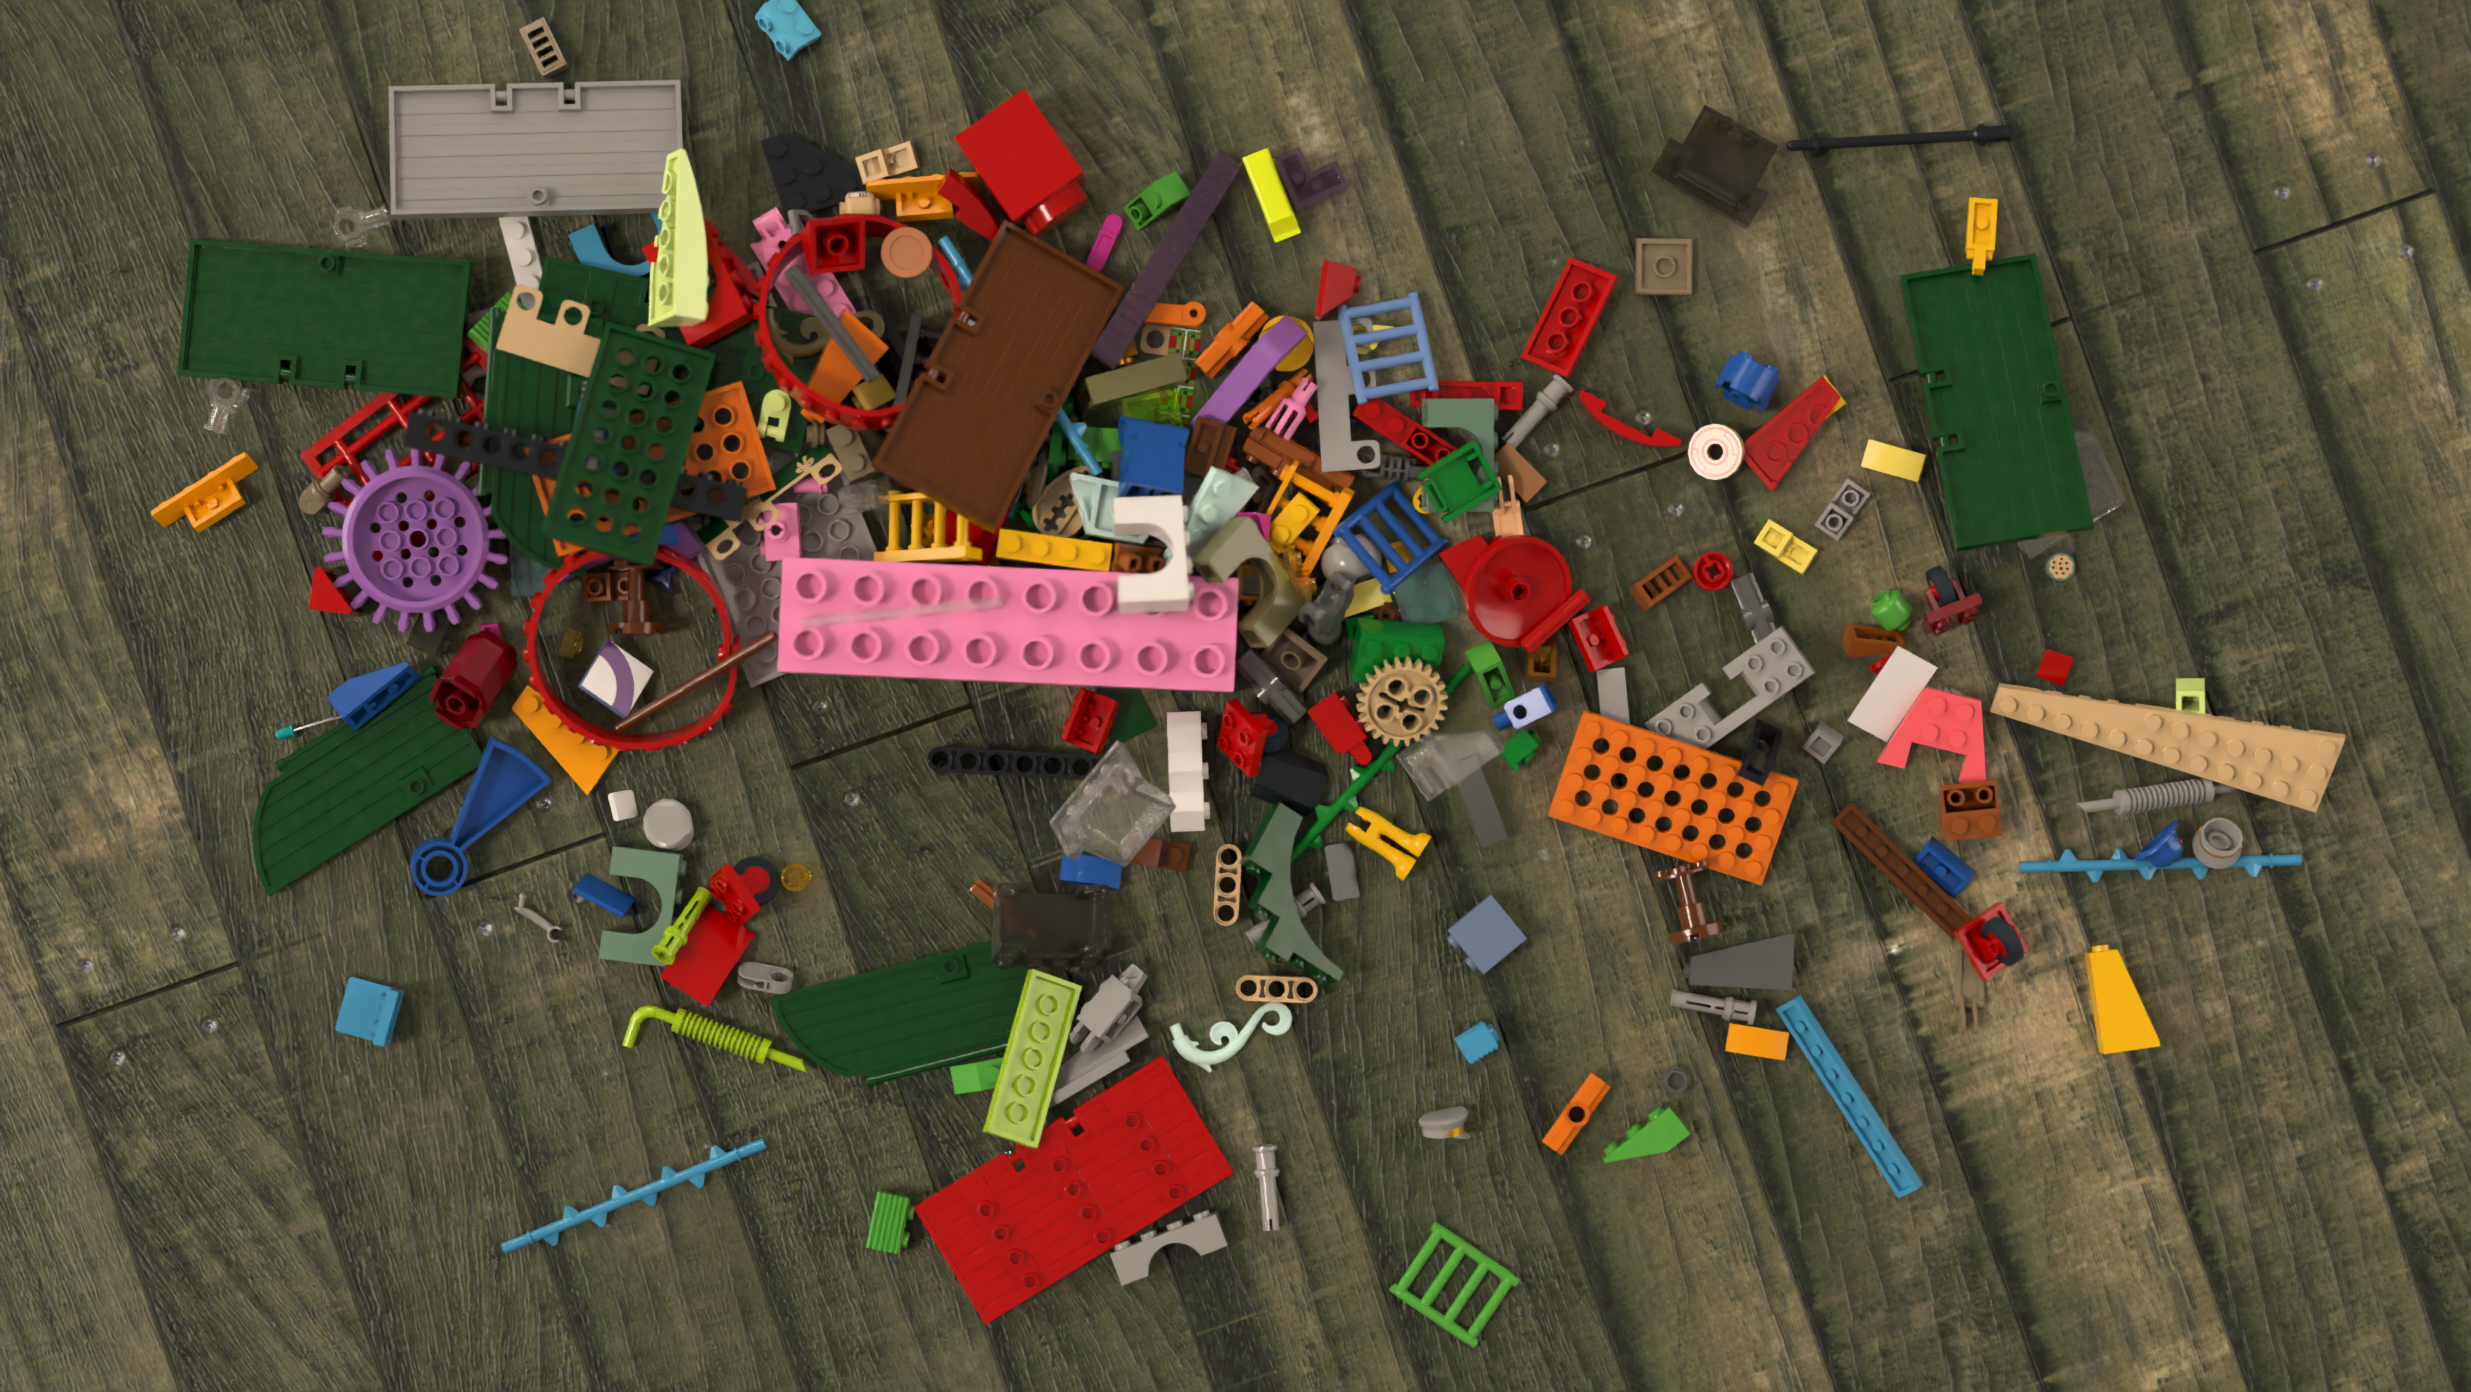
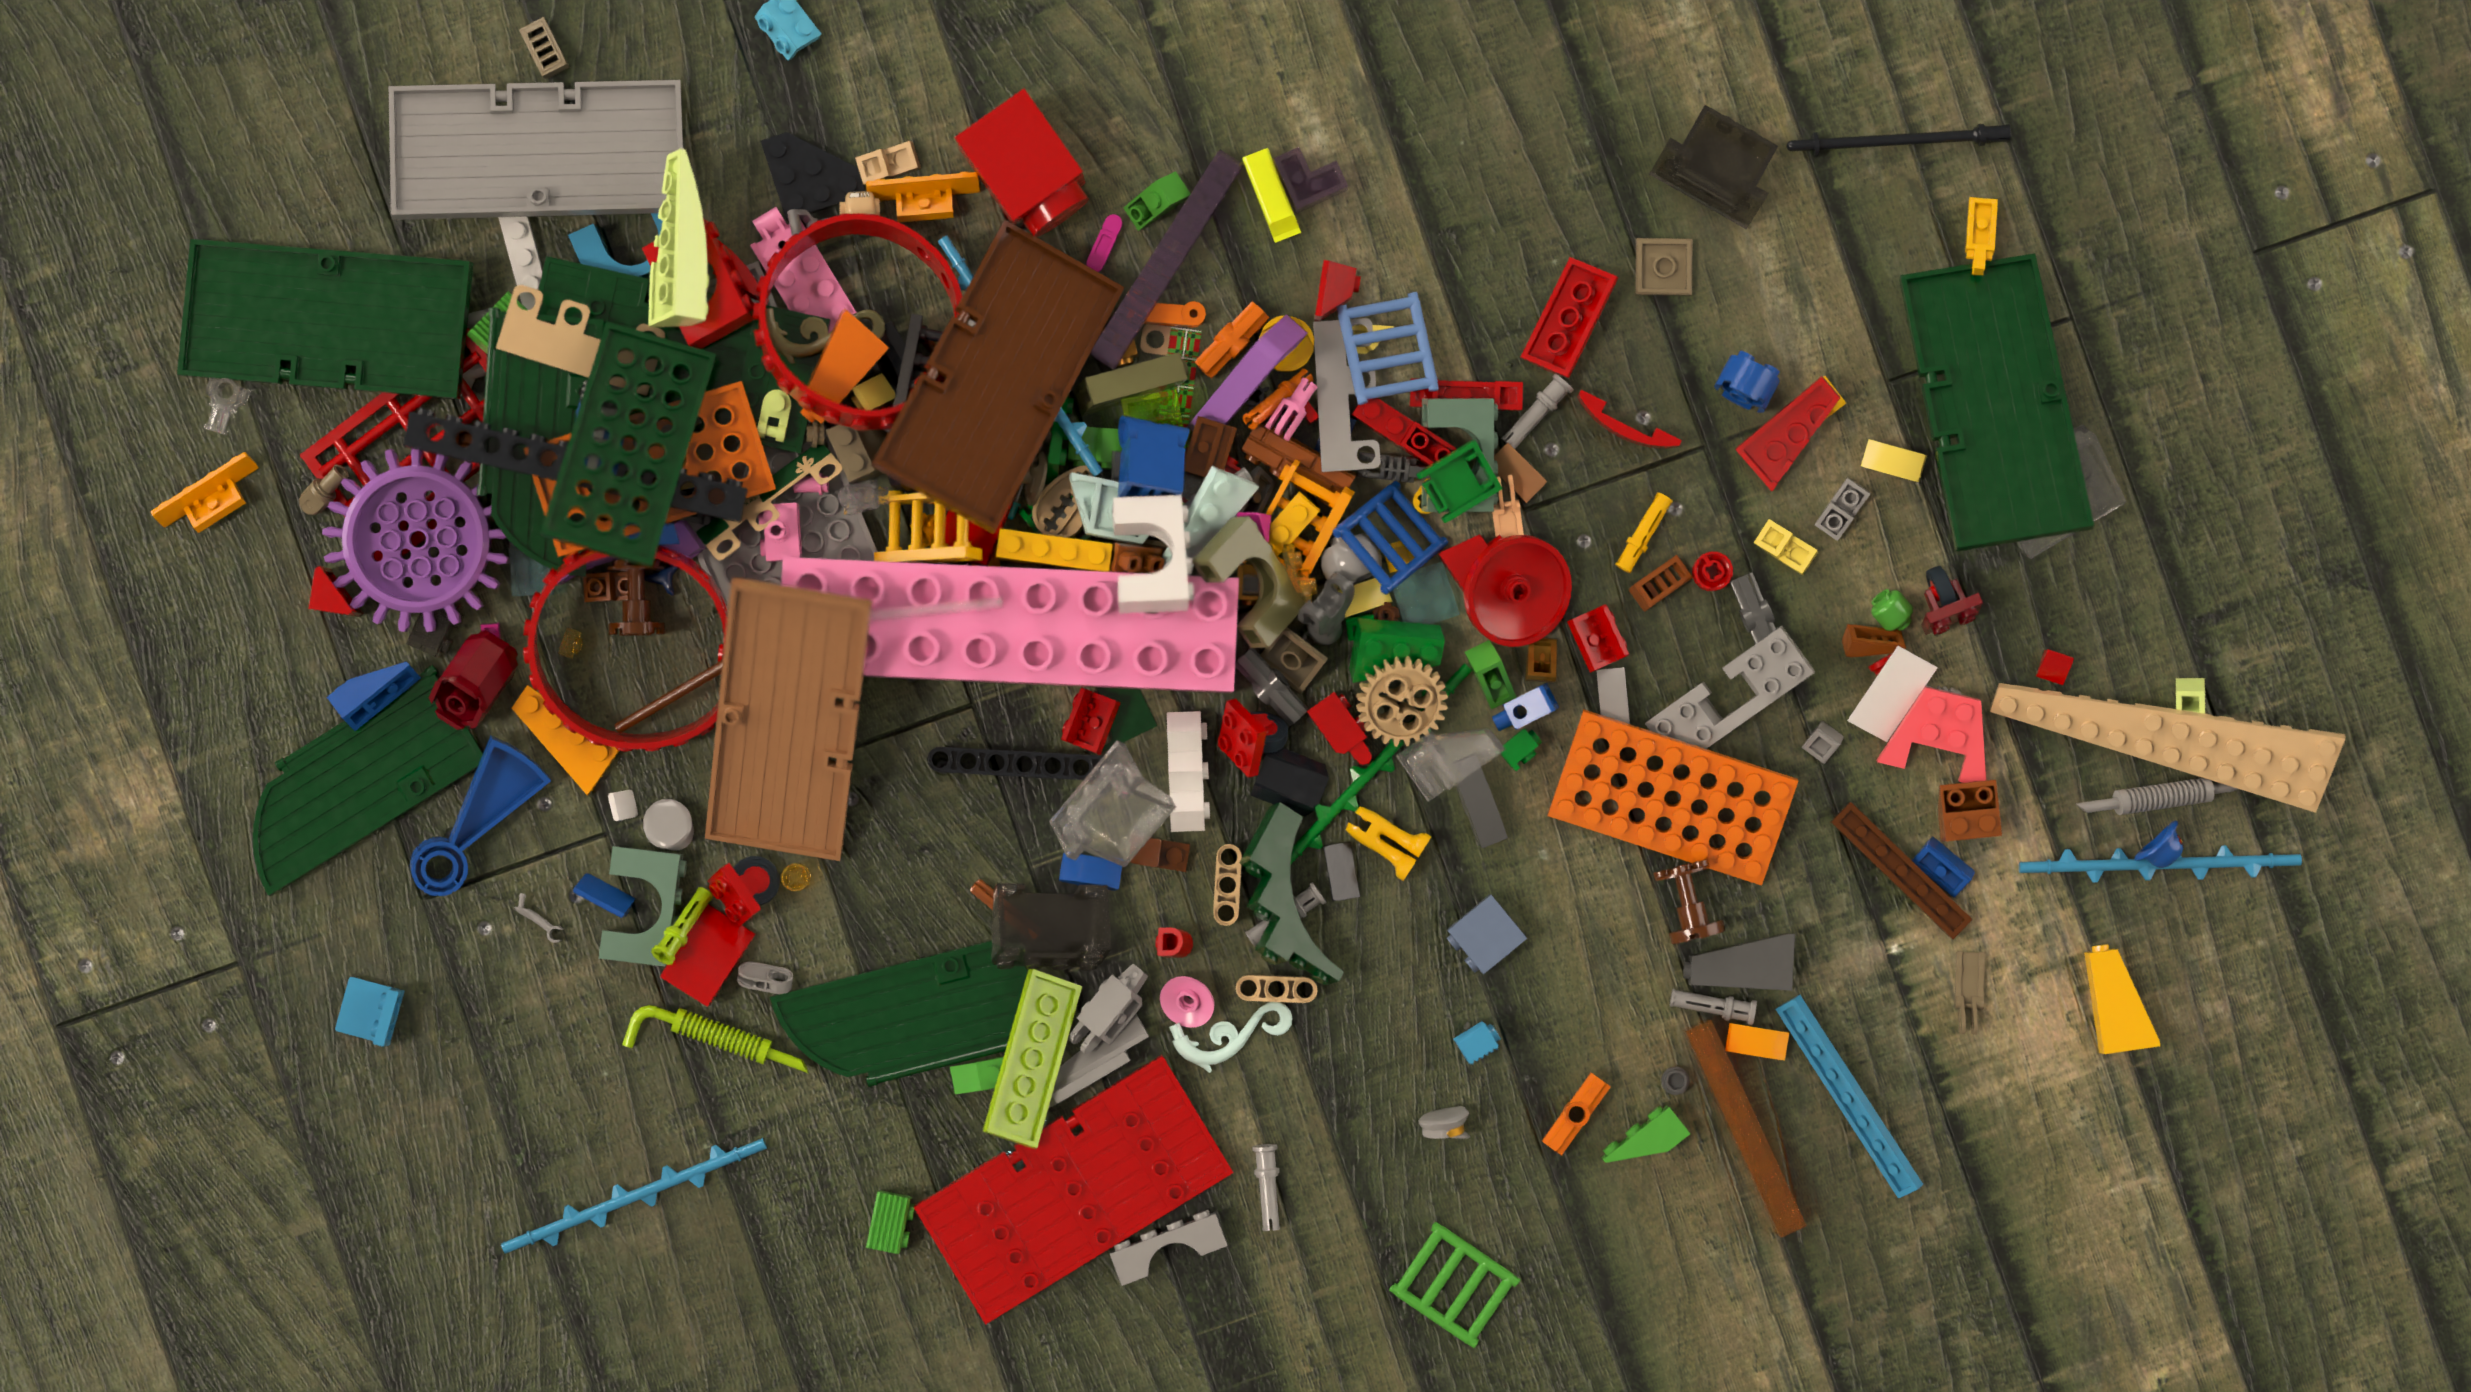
teal piece [275,716,342,740] -> none
clear connector [333,203,393,249] -> none
tile [578,639,654,718] -> none
dark grey axle [785,265,880,383] -> none
red slope [800,214,865,275] -> none
nougat piece [881,227,932,279] -> none
red slope [937,168,1001,241] -> none
red axle [1520,589,1591,654] -> none
tile [1688,424,1745,480] -> none
black window [1737,719,1783,786] -> none
red plate [1953,902,2029,980] -> none
tile [2045,553,2075,581] -> none
light grey piece [2192,818,2243,869] -> none
none -> medium nougat door [705,577,872,861]
none -> red plate [1155,928,1193,958]
none -> bright pink dish [1160,976,1215,1028]
none -> yellow pin [1615,492,1673,574]
none -> clear orange brick [1683,1018,1806,1238]

